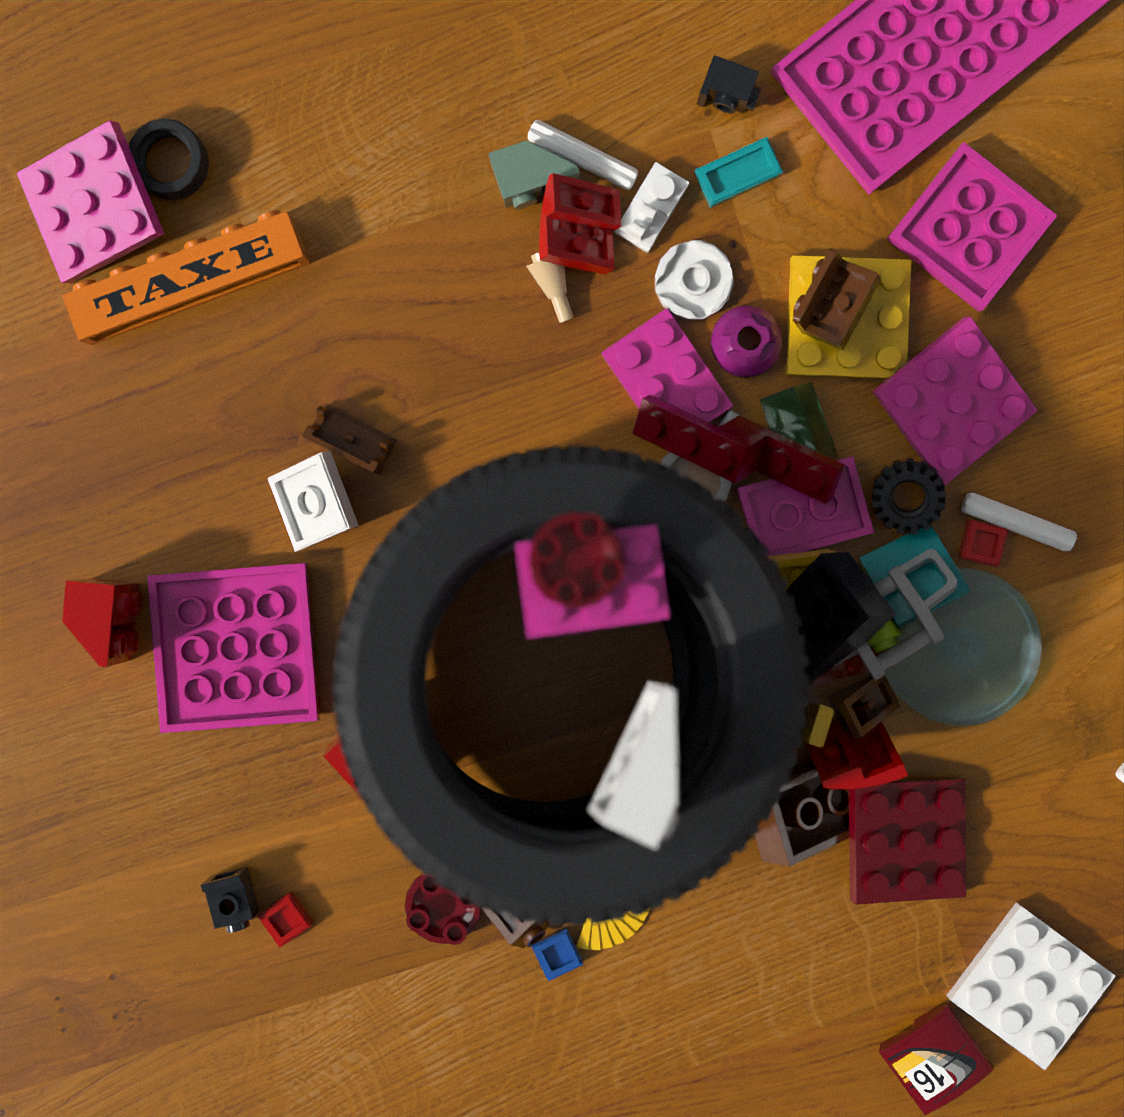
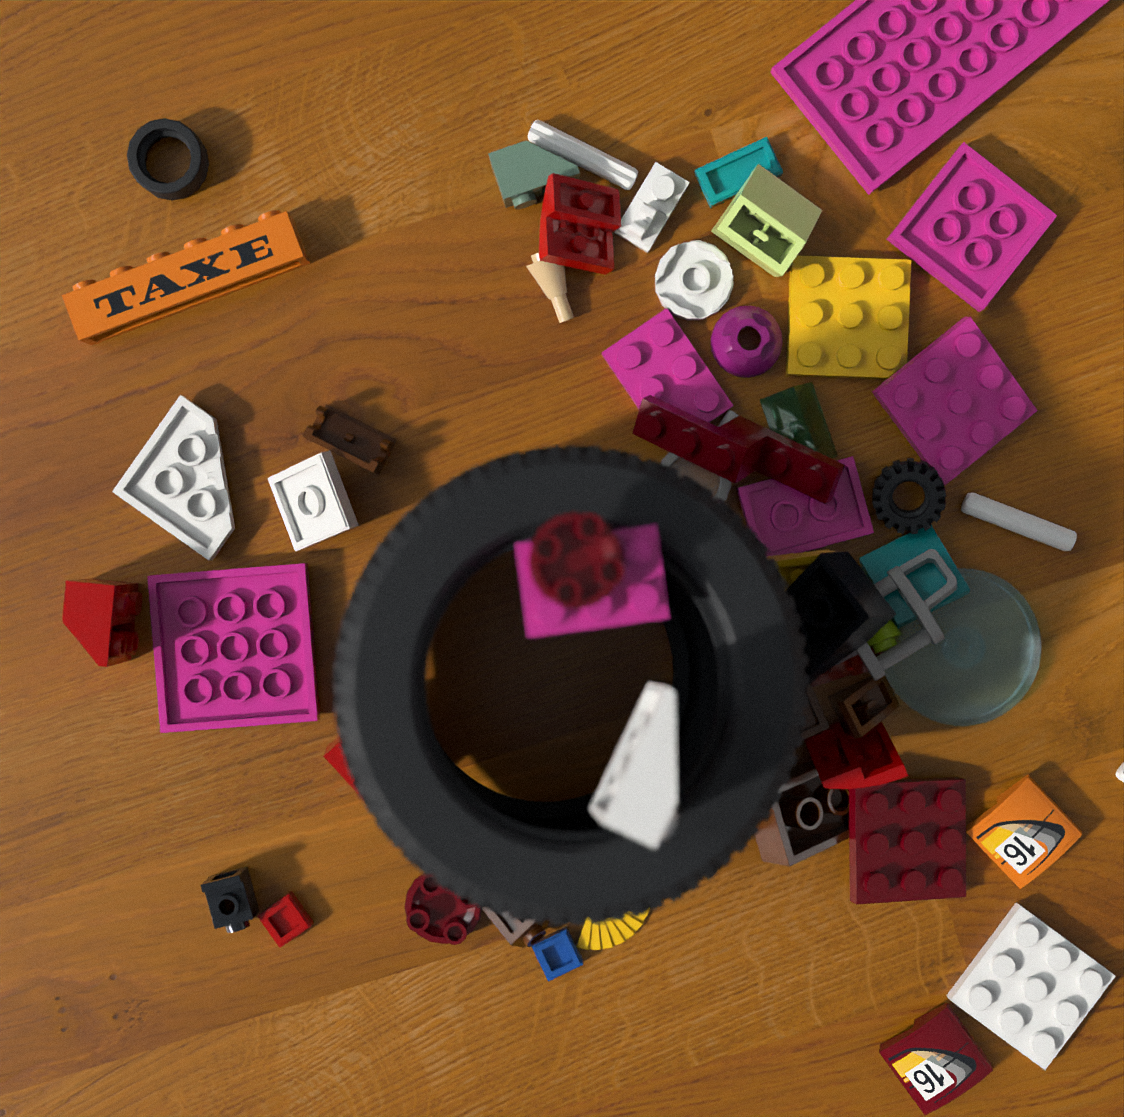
plate [17,120,164,284] -> none
black brick [696,55,761,114] -> none
reddish brown bracket [793,249,882,351] -> none
yellow tile [801,702,834,748] -> none
red tile [957,520,1009,567] -> none
none -> white plate [112,395,235,560]
none -> yellowish green slope [711,164,823,277]
none -> orange slope [966,774,1082,889]

